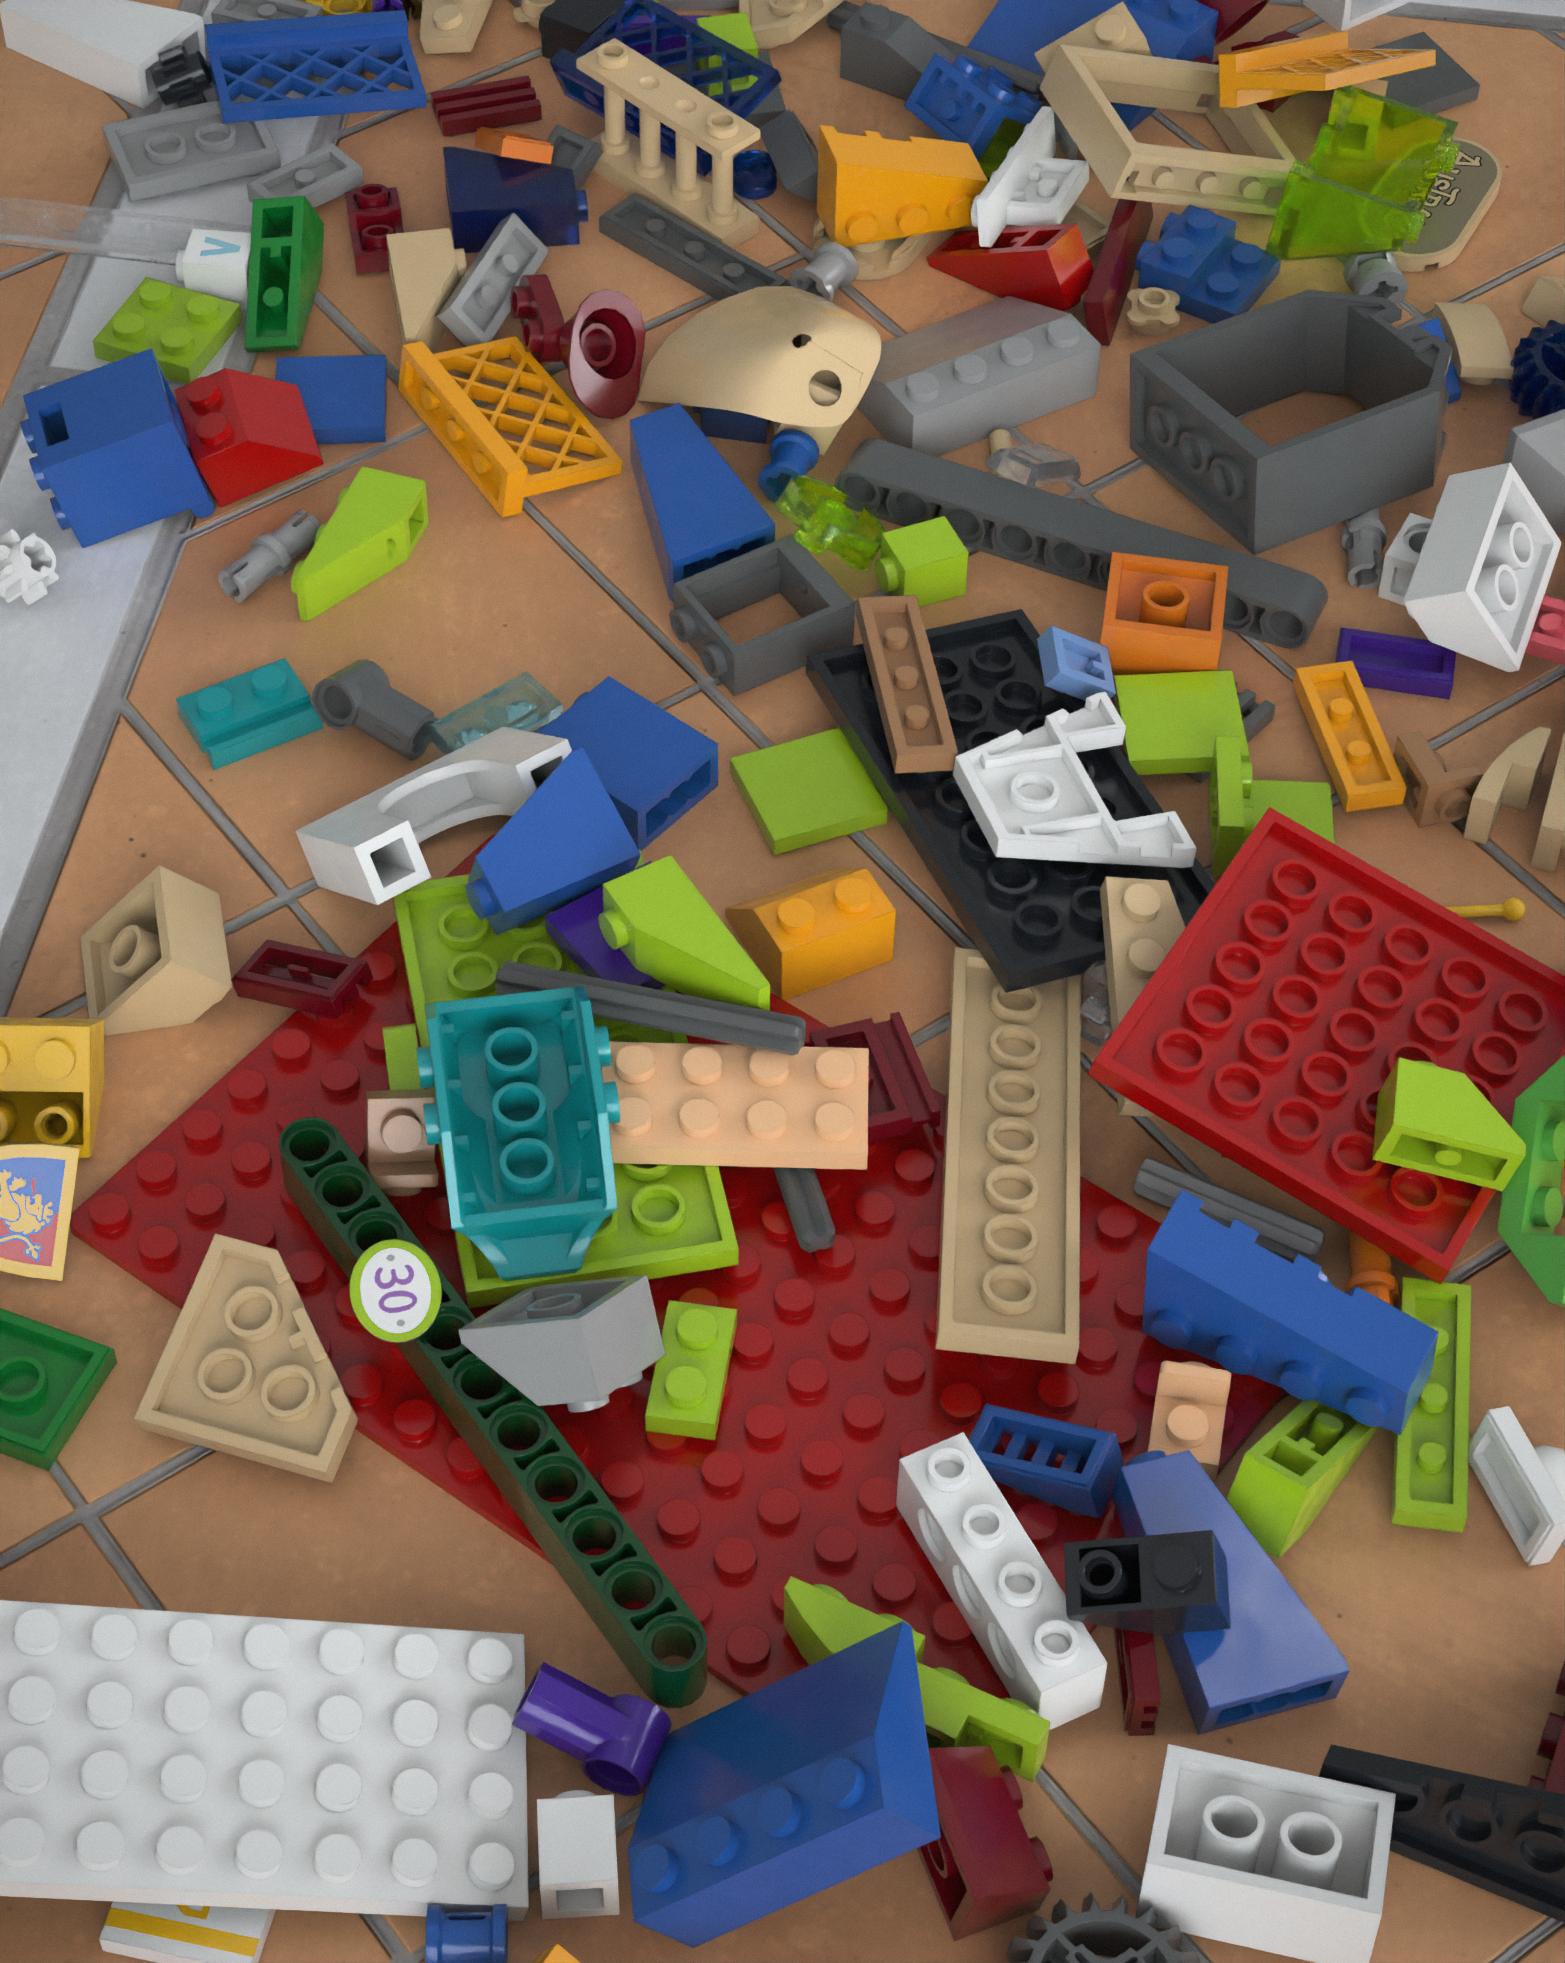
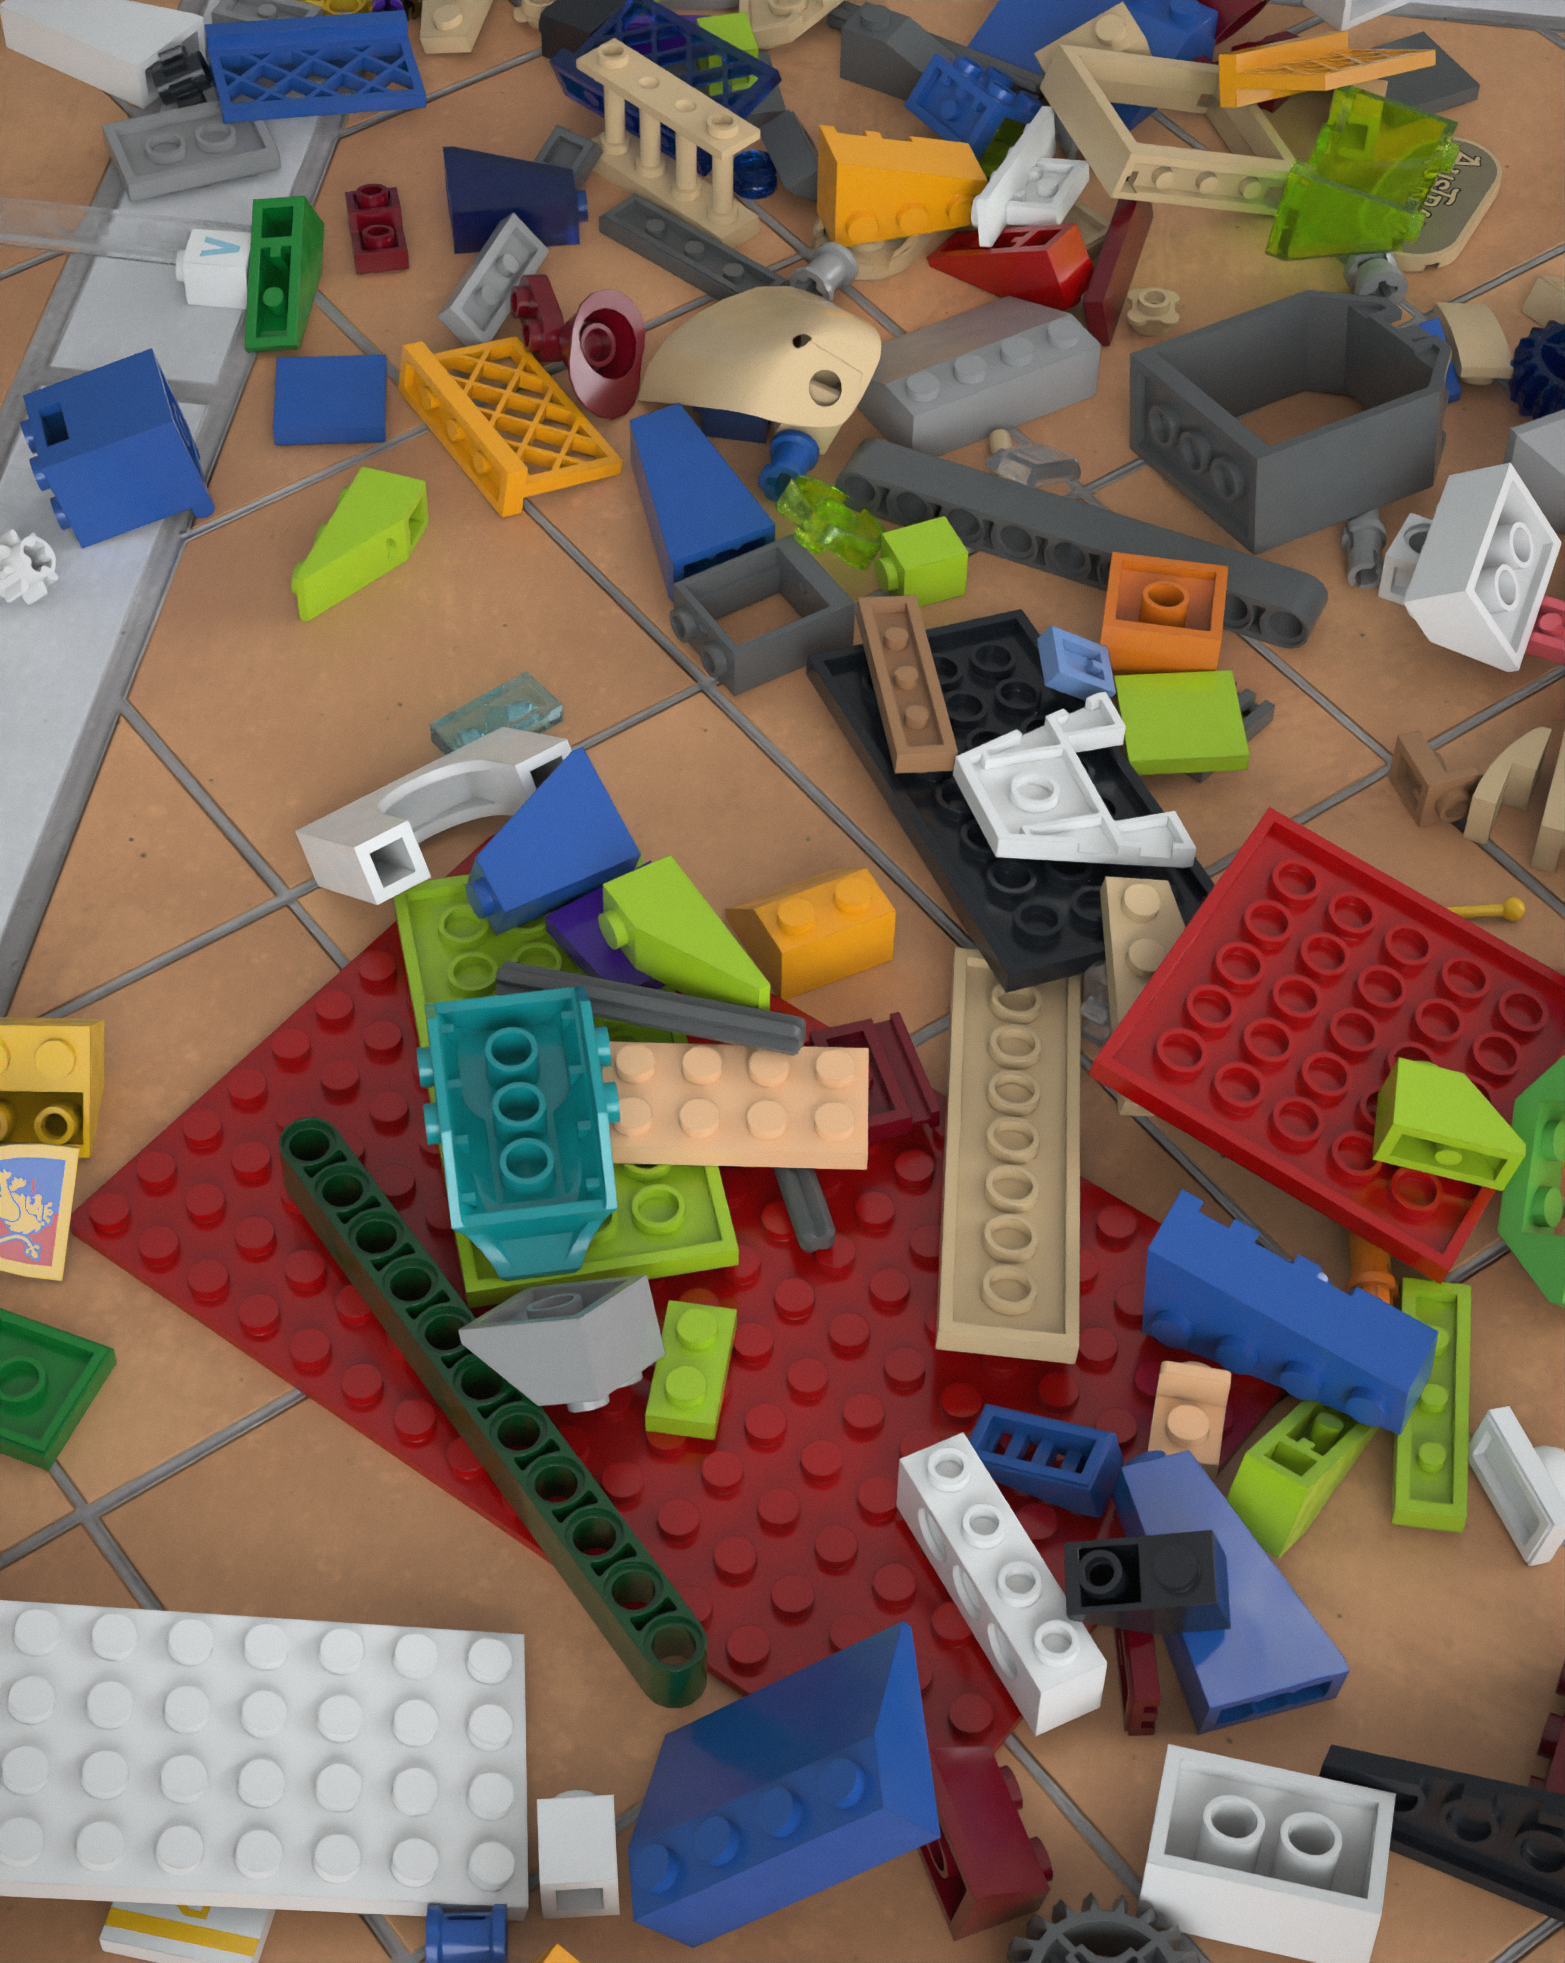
tan slope [81,865,232,1036] -> none
lime plate [93,277,243,384] -> none
tan plate [134,1233,358,1483] -> none
red slope [174,368,324,507] -> none
teal plate [176,658,323,770] -> none
light grey pin [217,510,320,603] -> none
dark red tile [231,939,373,1019] -> none
light grey plate [247,143,364,209] -> none
dark grey piece [312,659,440,761] -> none
sticker [350,1239,442,1343] -> none
medium nougat bracket [365,1089,438,1196] -> none
lime beam [382,1023,424,1090] -> none
tan slope [386,228,467,353] -> none
dark red tile [430,76,542,137] -> none
orange tile [475,127,554,164] -> none
dark purple piece [512,1662,672,1796] -> none
blue brick [535,676,718,851] -> none
lime tile [730,727,888,856] -> none
lime slope [784,1576,1050,1782] -> none
light grey axle [1134,1158,1325,1262] -> none
blue plate [1135,205,1281,324] -> none
lime bracket [1208,736,1335,876] -> none
light orange plate [1293,661,1407,812] -> none
dark purple tile [1335,627,1456,700] -> none

